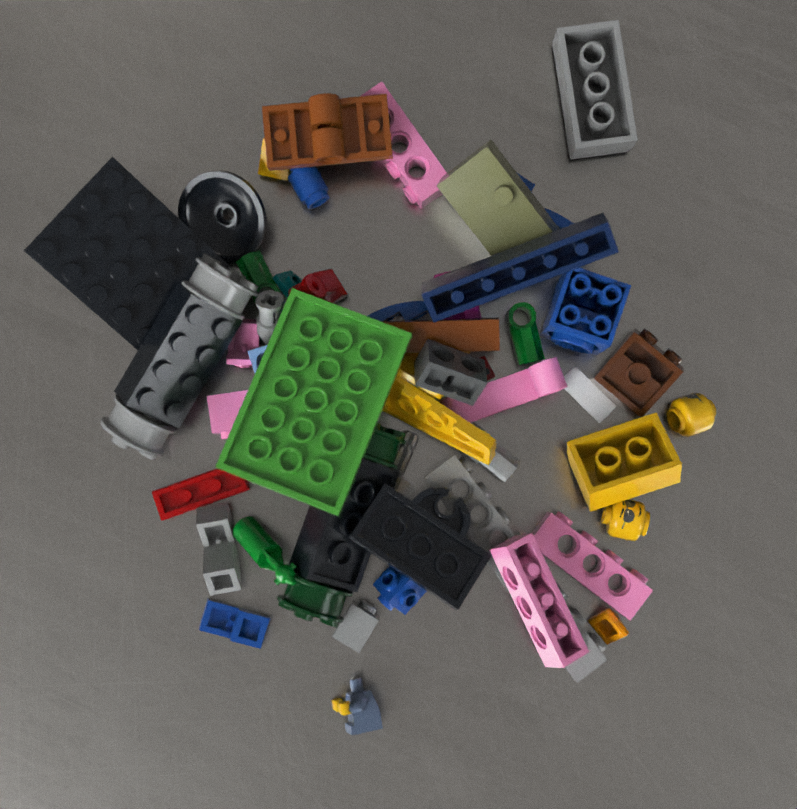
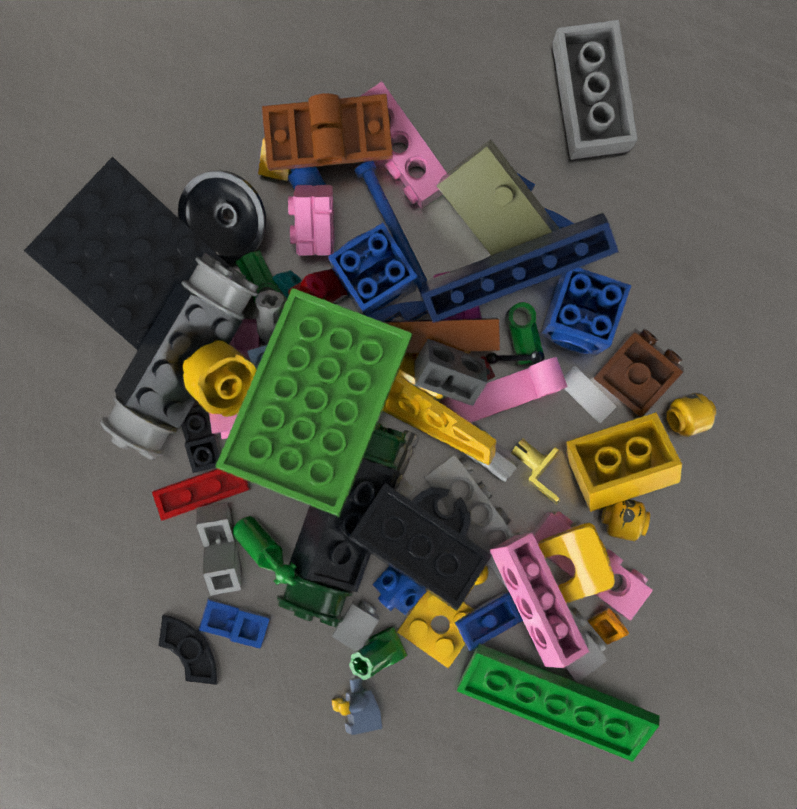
none -> black tile [158,613,219,685]
none -> black slope [181,405,221,473]
none -> yellow brick [182,341,257,417]
none -> bright pink brick [288,185,335,255]
none -> blue brick [328,223,417,316]
none -> green piece [349,626,408,680]
none -> blue bar [354,161,428,293]
none -> yellow plate [397,565,489,668]
none -> blue slope [455,592,523,651]
none -> green plate [457,644,660,762]
none -> black hinge [486,351,545,364]
none -> light yellow bracket [511,438,560,505]
none -> yellow piece [537,523,615,603]

